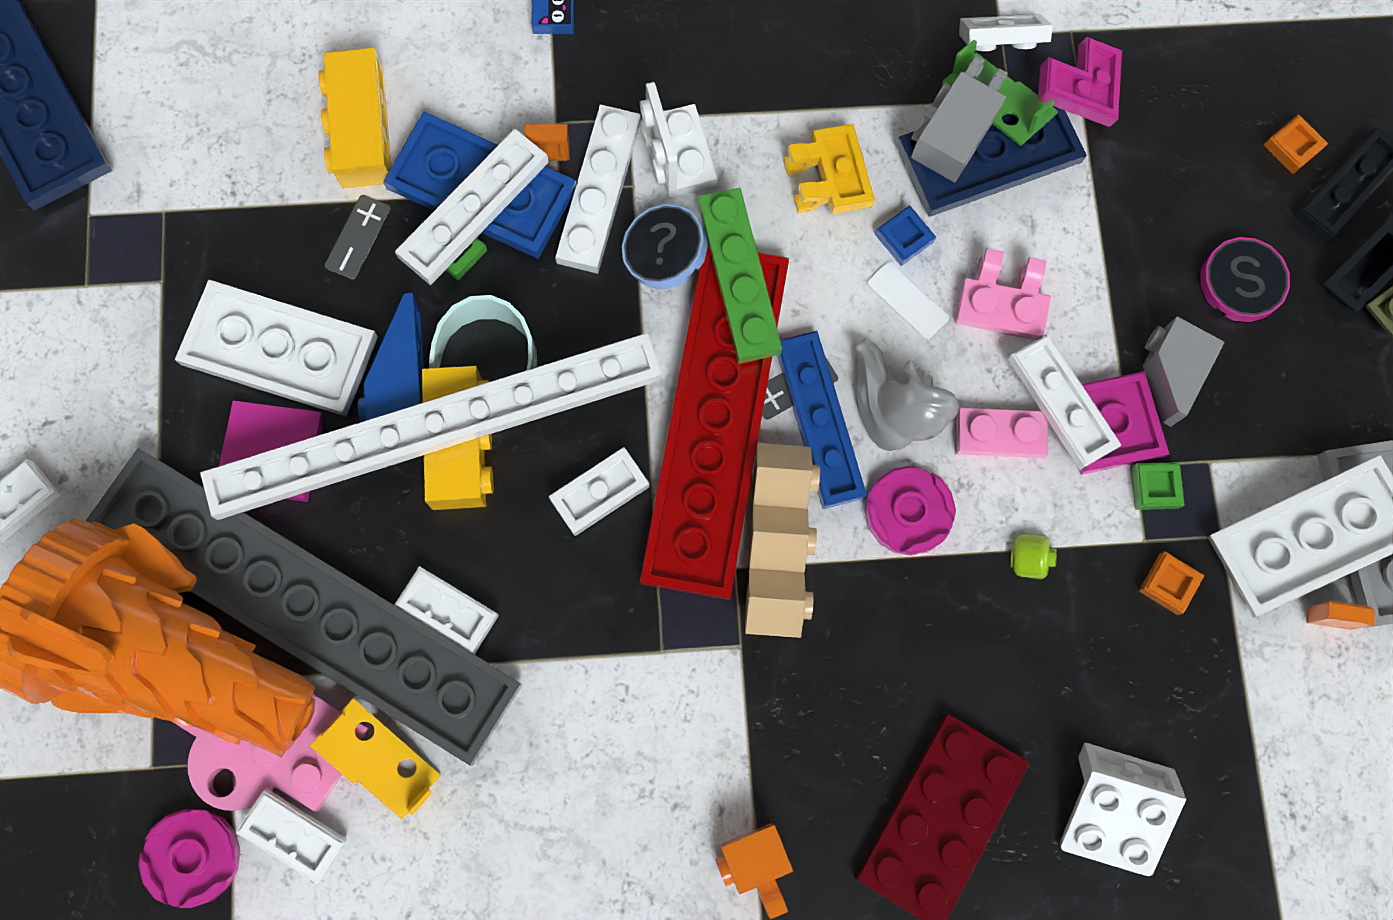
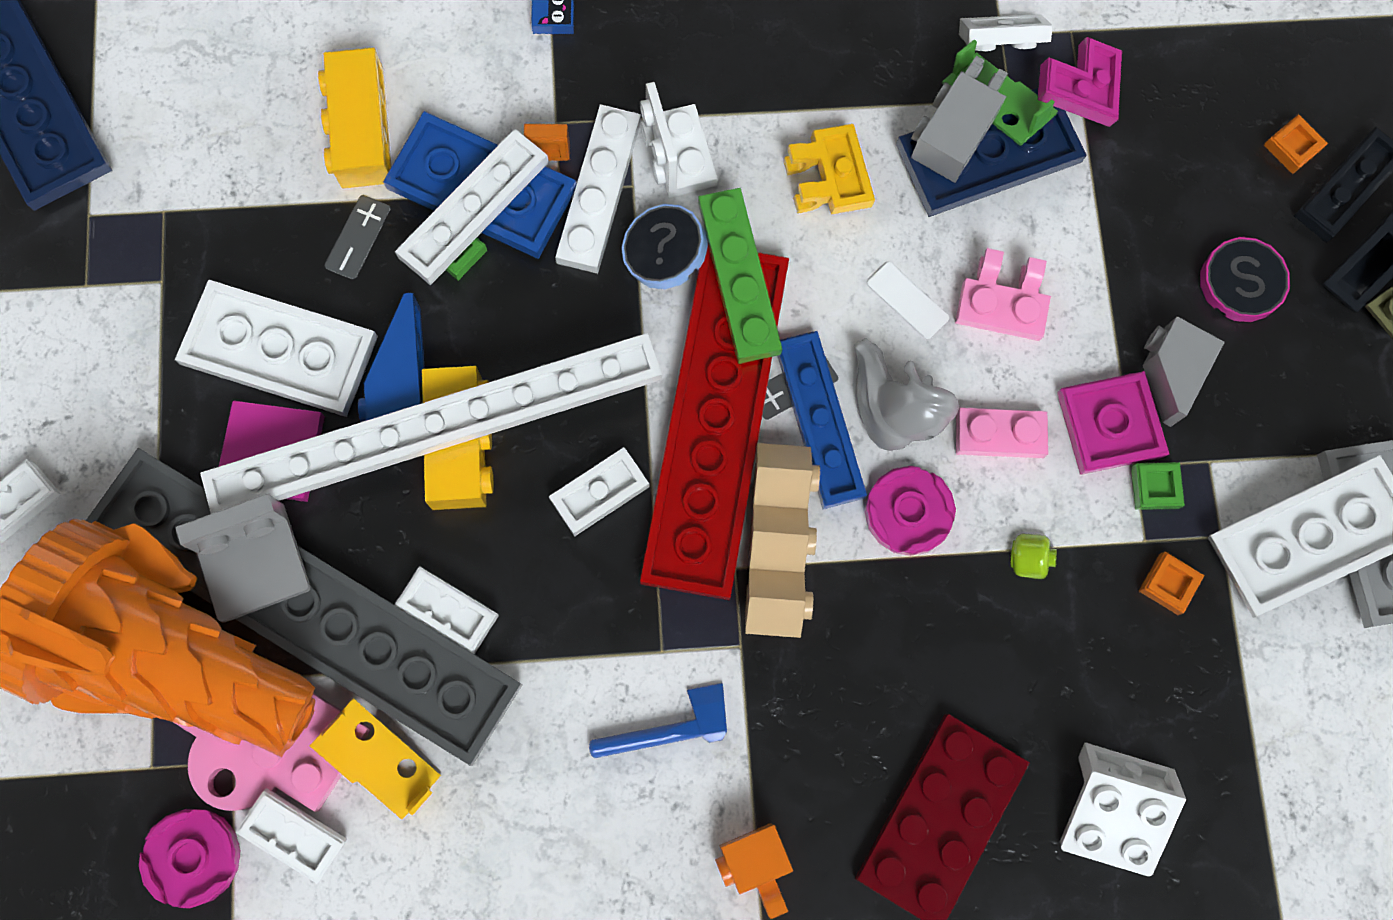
light aqua piece [429,295,537,370] -> none
blue tile [875,205,936,266] -> none
white tile [1008,334,1121,470] -> none
orange tile [1307,601,1375,630] -> none
none -> light grey bracket [175,494,311,622]
none -> blue piece [589,683,727,758]

